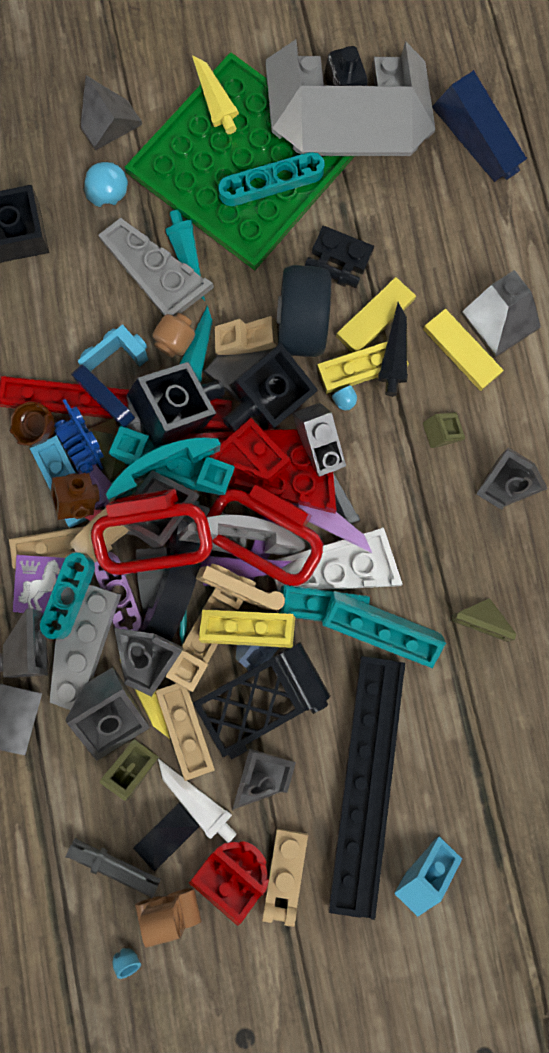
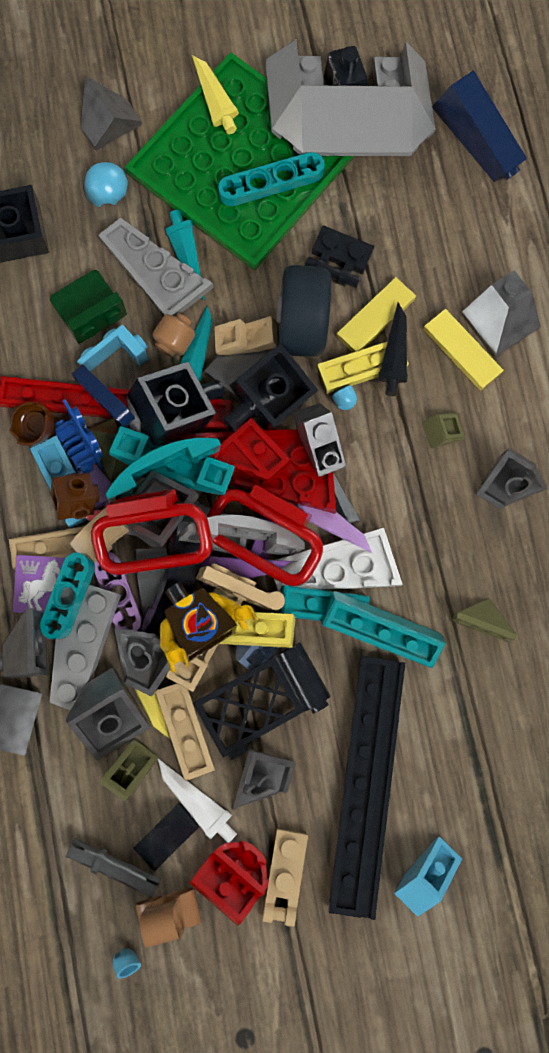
none -> dark green bracket [50,270,127,344]
none -> torso [160,582,258,672]

